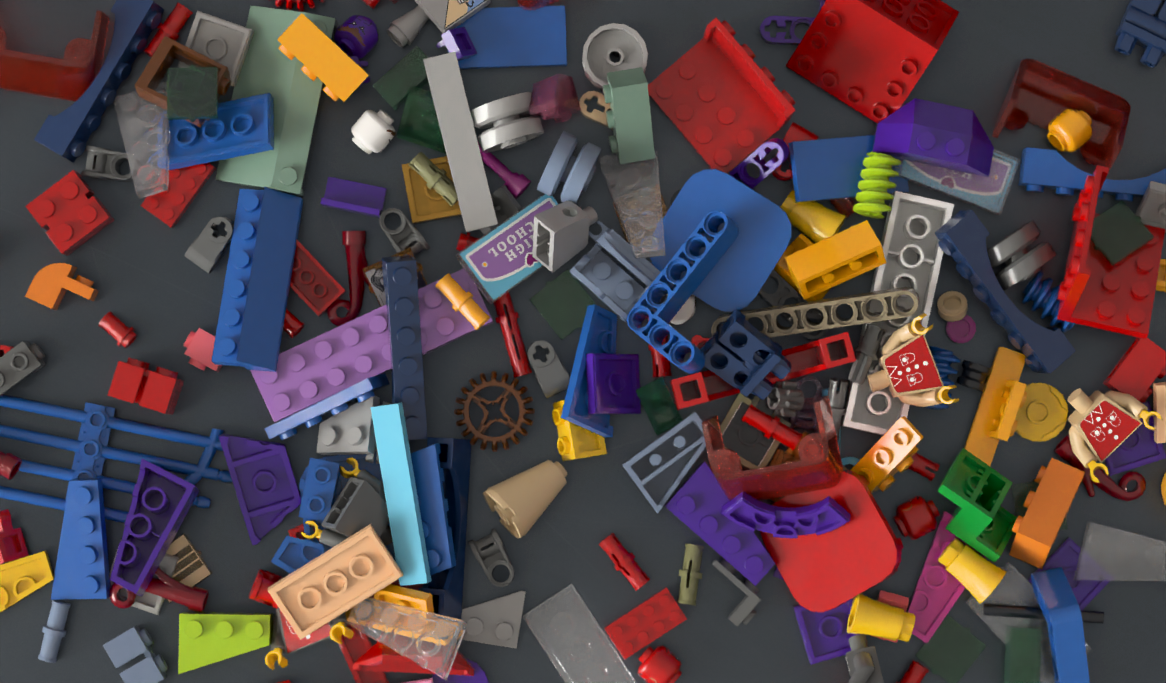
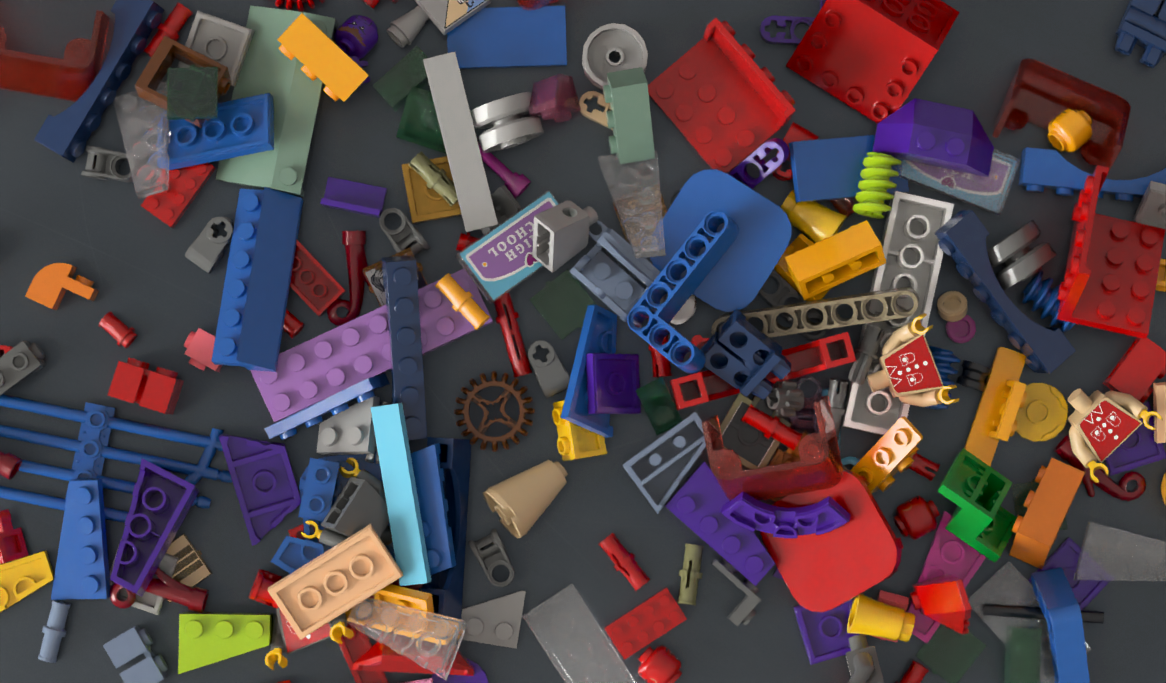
red piece [25,170,115,256] -> none
white head [351,109,396,154] -> none
dark purple tile [436,27,477,61] -> none
sand blue wheel [537,131,602,205] -> none
yellow plant [937,538,1007,604] -> none
piece [1090,200,1154,266] -> none
none -> red wedge [910,574,971,635]

